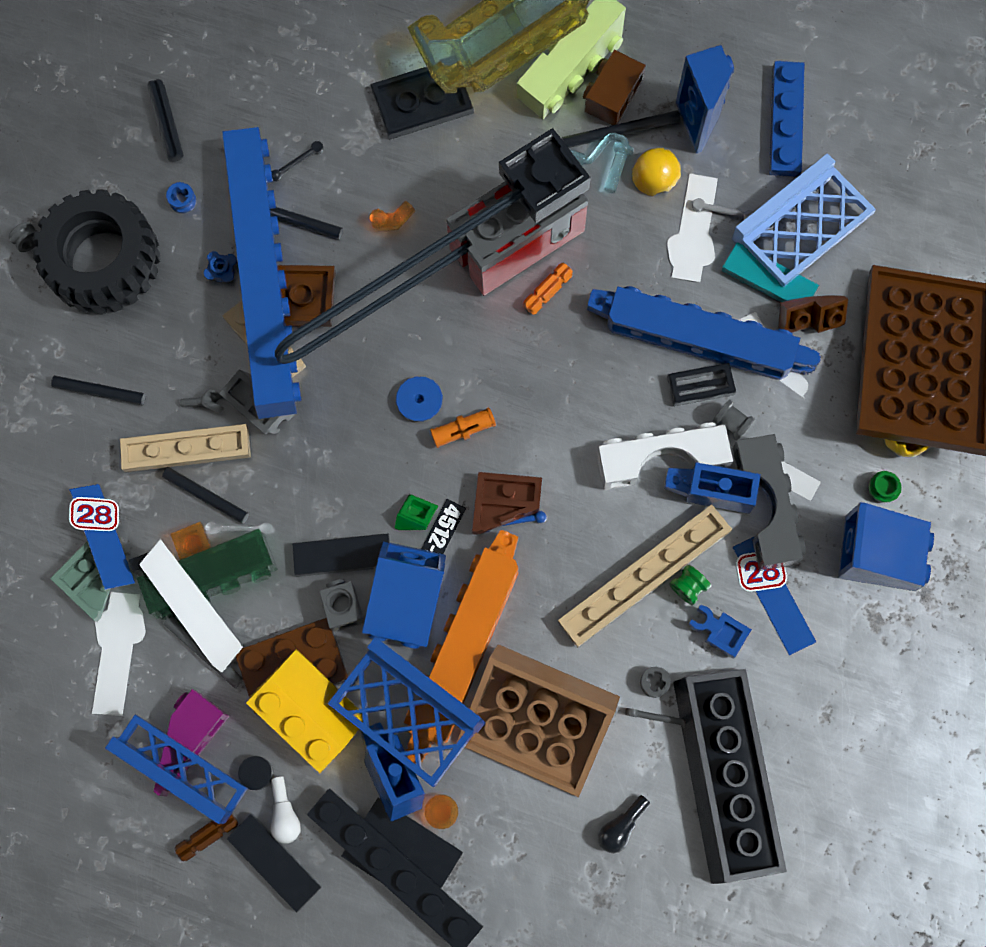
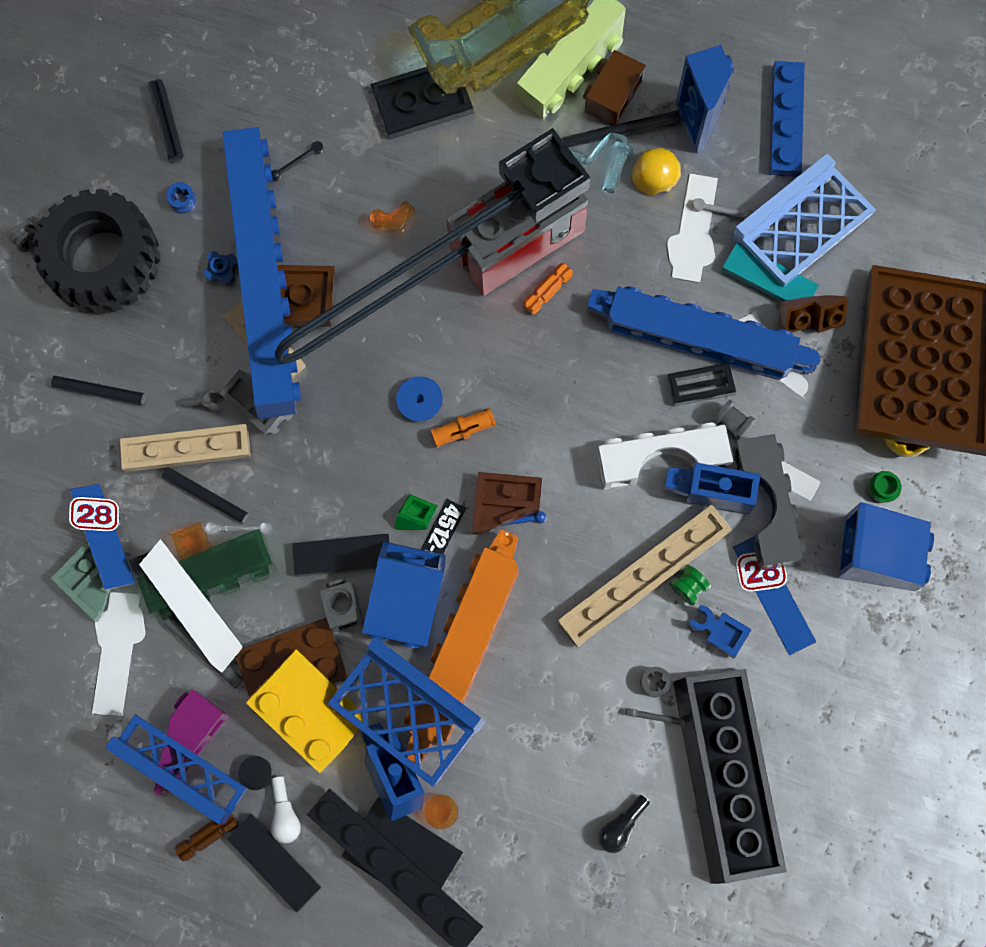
black bar [271,207,343,240] -> none
medium nougat slope [456,644,620,797] -> none

